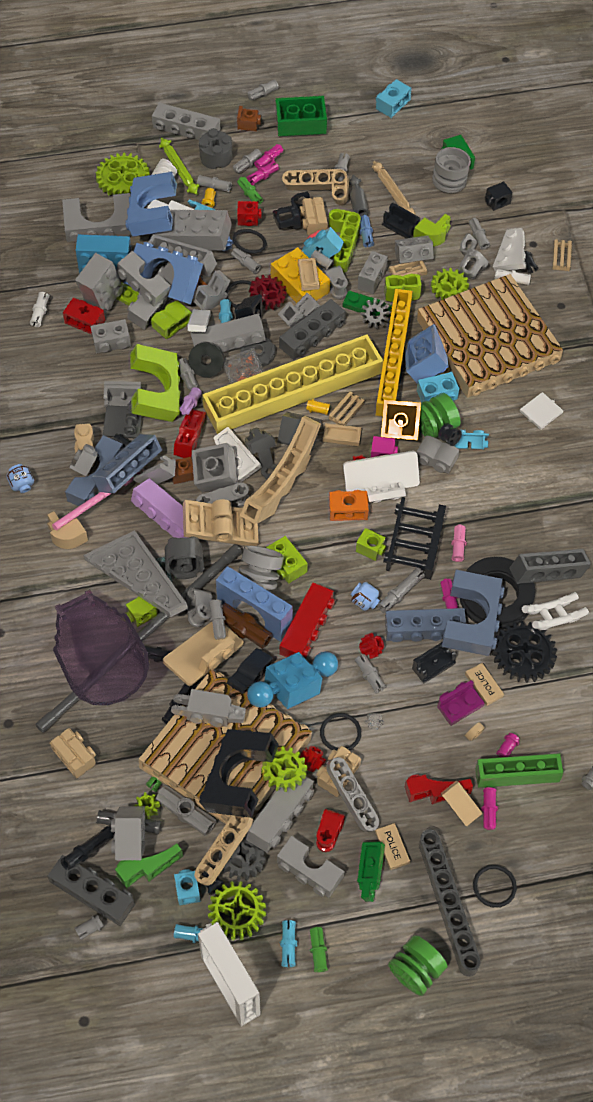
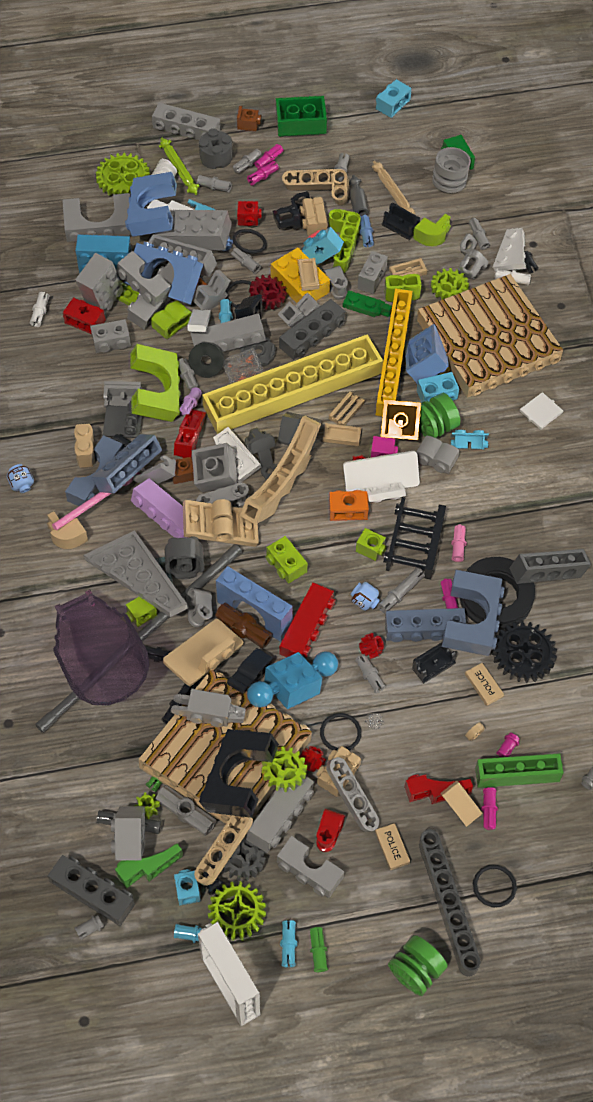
tan brick [50,728,96,778] -> none
black pin [61,826,115,870] -> none
light grey brick [69,444,98,476] -> none
yellow pin [201,188,216,208] -> none
light grey axle [209,599,226,640] -> none
bright green axle [237,177,263,205] -> none
light grey wheel [239,545,284,590] -> none
light grey axle [247,79,278,100] -> none
yellow pin [306,399,330,415] -> none
light grey pin [310,249,333,269] -> none
green hinge [357,842,385,902] -> none
light grey gear [361,298,391,329] -> none
light grey brick [395,236,433,263] -> none
magenta bracket [437,680,485,726] -> none
black wheel [438,423,462,446] -> none
black brick [485,181,513,211] -> none
white piece [522,592,589,630] -> none
tan tile [552,239,572,271] -> none

